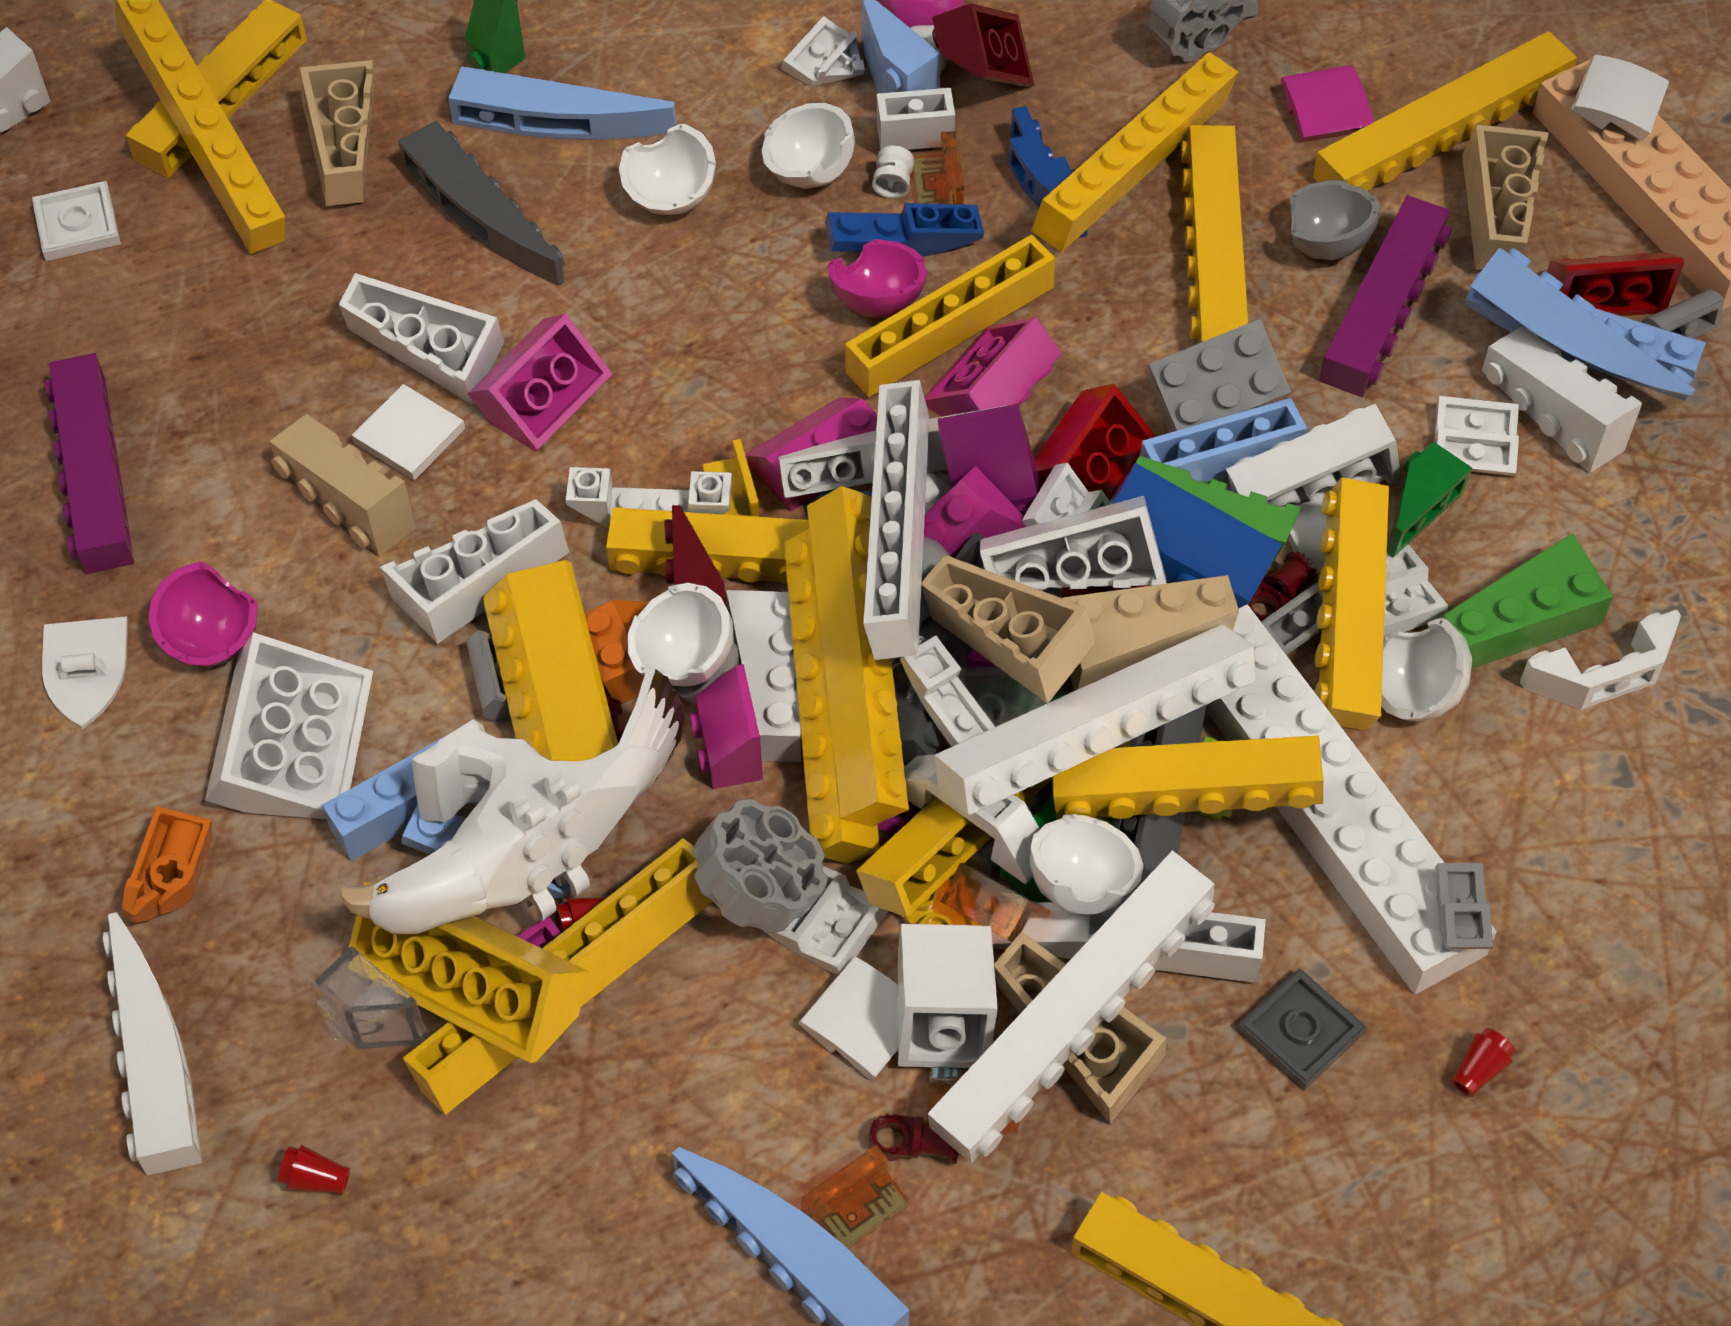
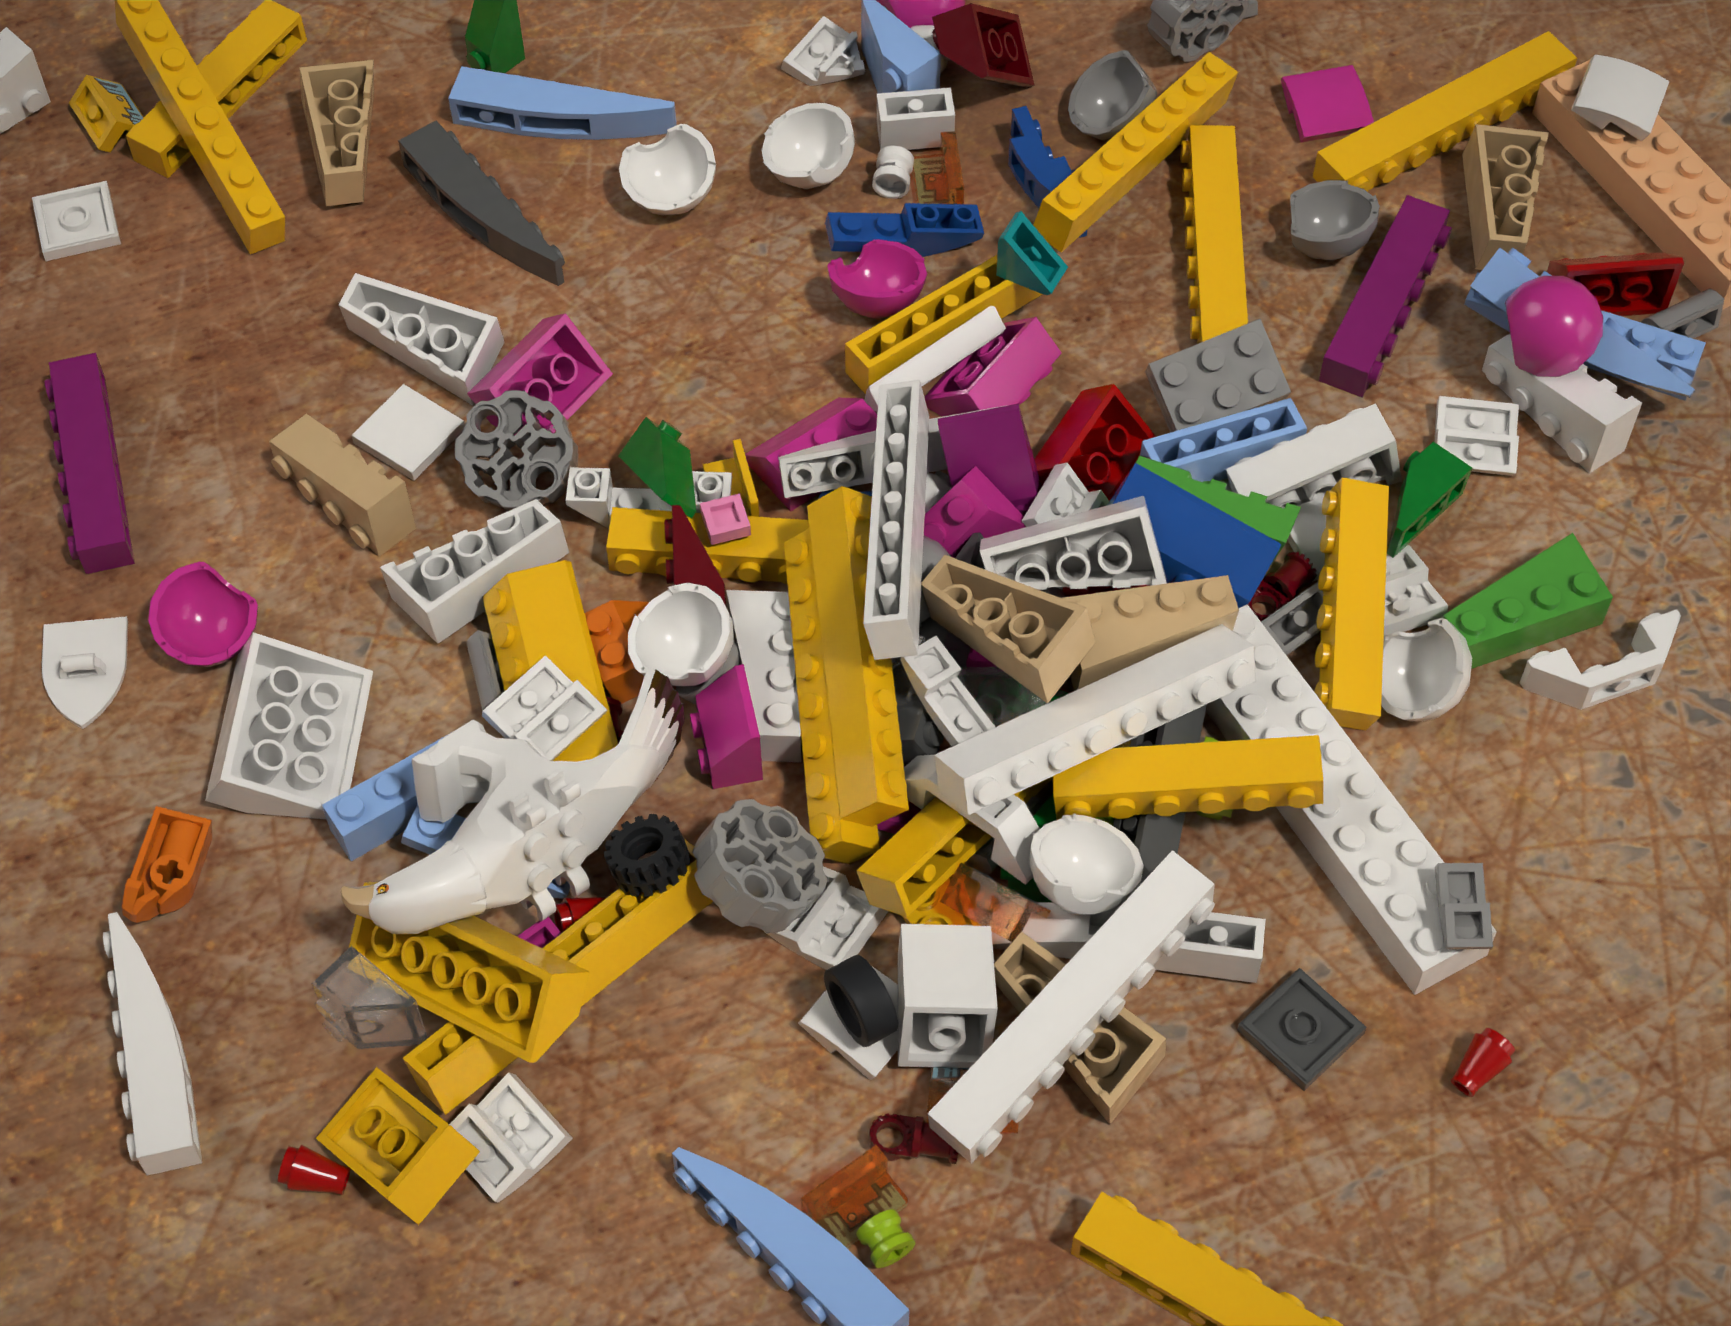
none -> yellow panel [69,75,144,152]
none -> yellow slope [316,1067,480,1225]
none -> white slope [449,1072,573,1202]
none -> light grey connector [455,390,579,511]
none -> white slope [482,655,607,761]
none -> black tyre [604,814,690,897]
none -> green slope [618,417,697,518]
none -> bright pink plate [700,493,751,545]
none -> black tyre [824,955,899,1047]
none -> lime wheel [856,1209,915,1268]
none -> white slope [864,306,1006,411]
none -> teal slope [996,211,1068,295]
none -> light grey cylinder [1068,50,1157,140]
none -> dark pink cylinder [1505,276,1603,377]

